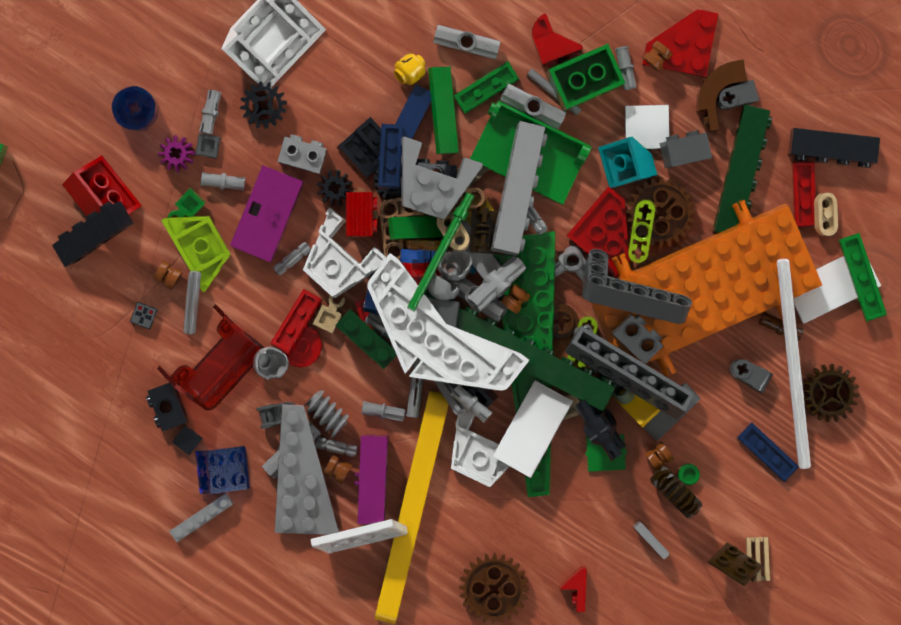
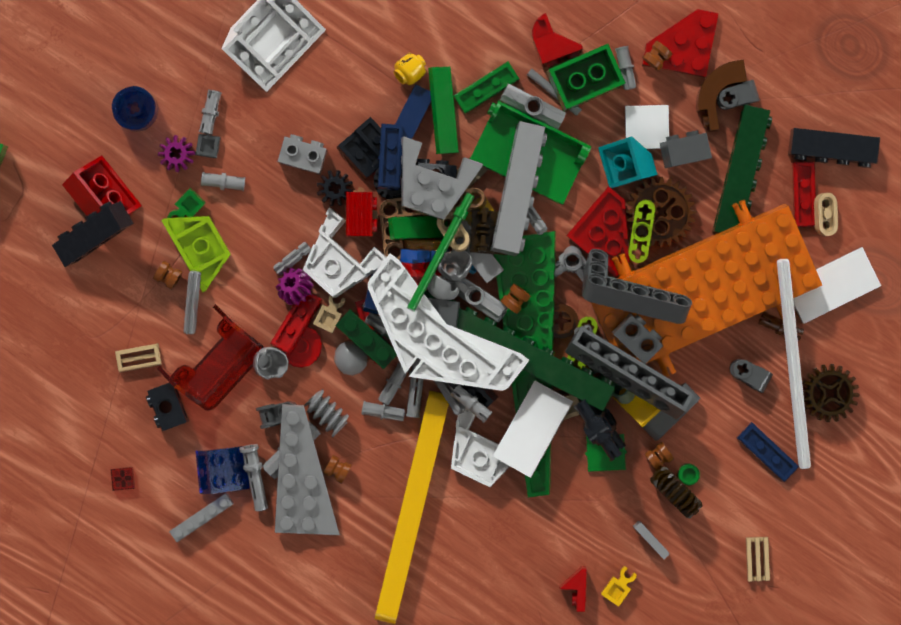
tile [130,302,158,329] -> none
black tile [172,425,203,455] -> none
magenta brick [230,165,304,262] -> none
black gear [240,81,287,129] -> none
white tile [311,519,408,554] -> none
light grey axle [315,437,358,457] -> none
magenta brick [355,434,388,524] -> none
light grey piece [433,25,501,60] -> none
reddish brown gear [459,553,529,624] -> none
light grey piece [467,255,526,313] -> none
dark brown hinge [708,542,763,586] -> none
green tile [838,233,887,322] -> none
none -> clear red tile [110,467,135,491]
none -> tan tile [115,343,162,372]
none -> light grey pin [239,444,268,511]
none -> magenta gear [275,268,314,306]
none -> light grey hair [334,341,368,376]
none -> light grey axle [378,363,410,405]
none -> yellow plate [601,566,637,607]

